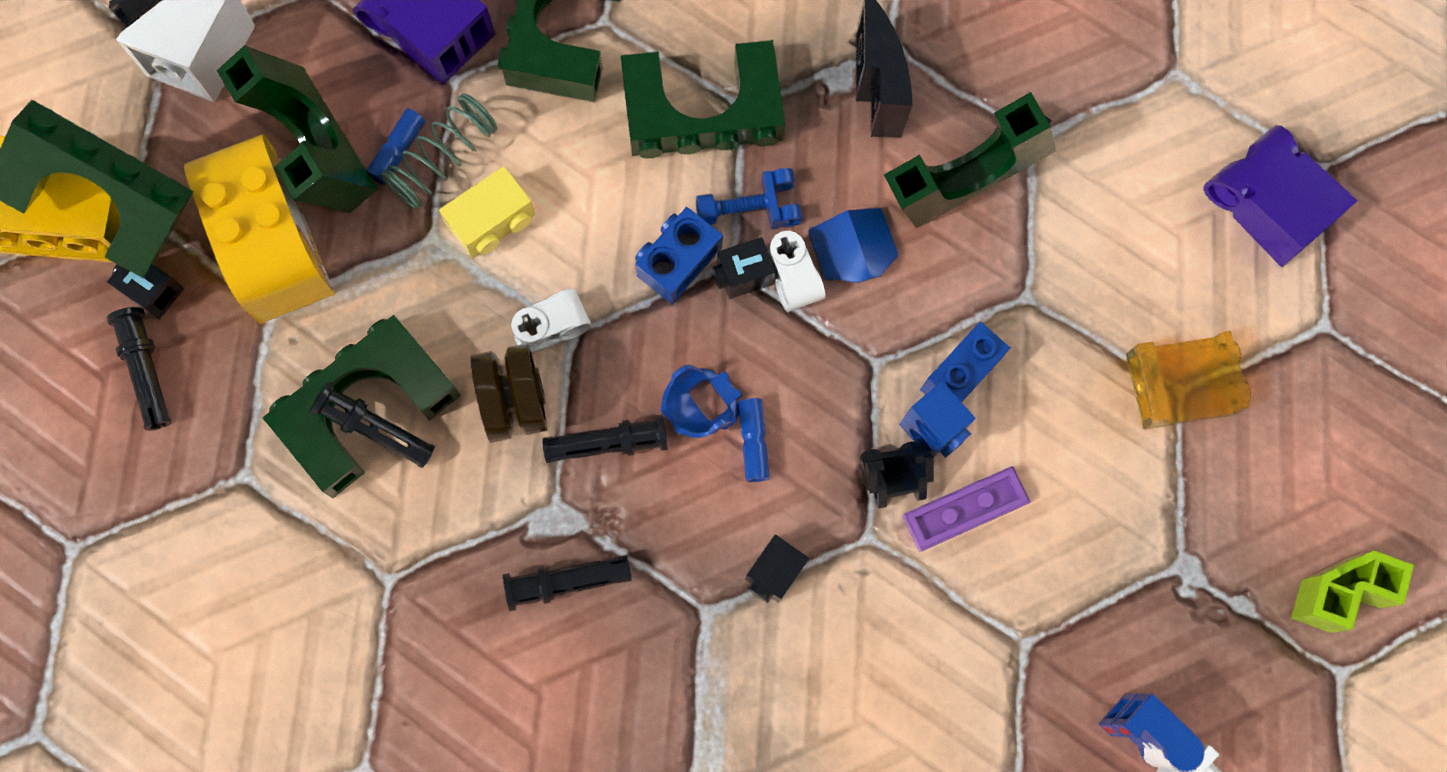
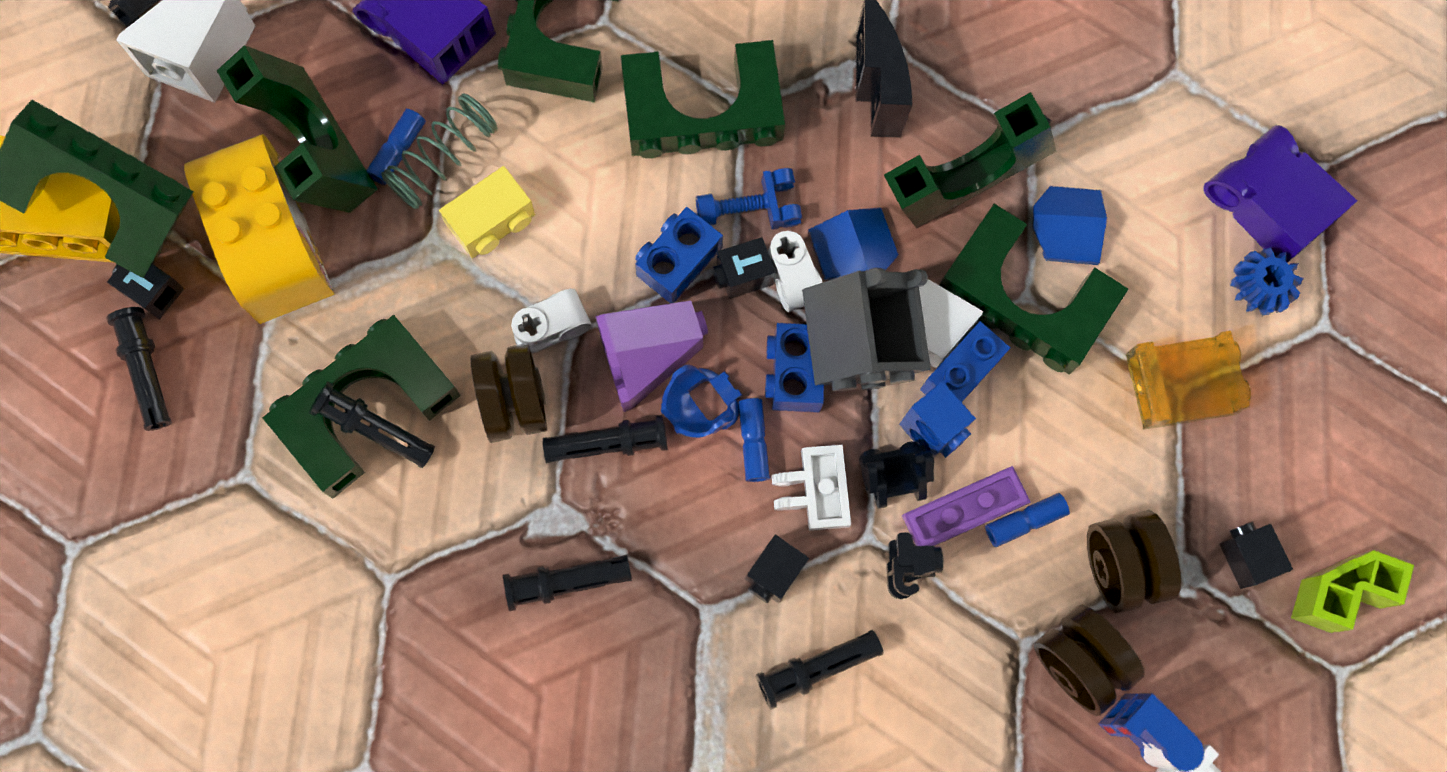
none -> medium lavender slope [596,301,708,412]
none -> black pin [756,630,884,710]
none -> blue brick [765,323,824,412]
none -> white hinge [771,445,851,531]
none -> dark grey container [802,268,931,392]
none -> black piece [886,532,943,600]
none -> white torso [914,279,983,375]
none -> dark green arch [939,203,1128,374]
none -> blue piece [985,493,1070,547]
none -> blue slope [1032,186,1107,265]
none -> dark brown wheel [1034,604,1145,716]
none -> dark brown wheel [1087,510,1181,613]
none -> black brick [1219,522,1293,589]
none -> blue gear [1229,247,1304,316]

